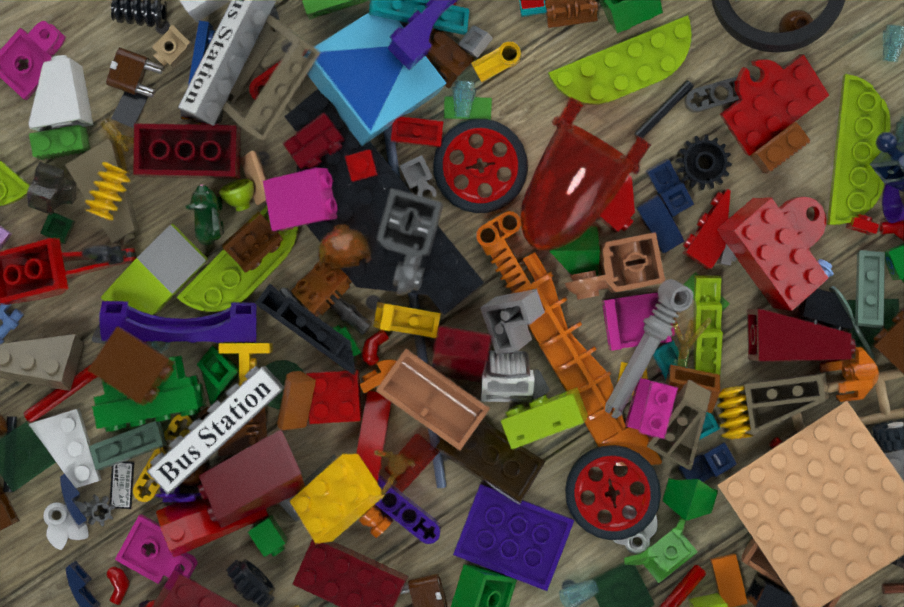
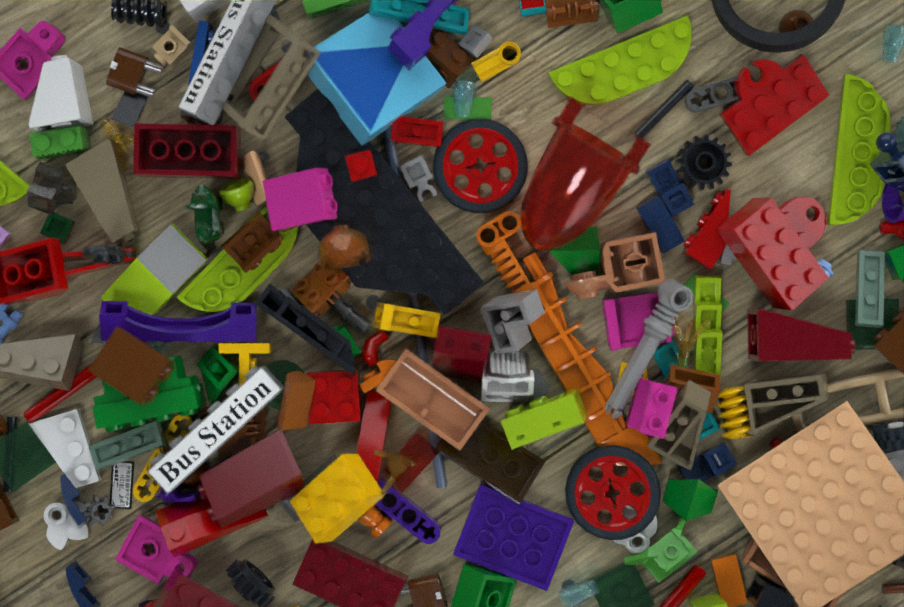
yellow piece [85,162,131,220] -> none
red arm [106,566,130,605] -> none
green brick [248,515,288,557] -> none
dark red brick [282,113,345,170] -> none
dark grey brick [377,189,443,295] -> none
red slope [593,174,635,233] -> none
dark orange brick [750,122,810,174] -> none
black slope [797,289,853,331] -> none
orange piece [820,347,879,402] -> none
sand green piece [829,286,875,359] -> none
red plate [845,214,879,235] -> none

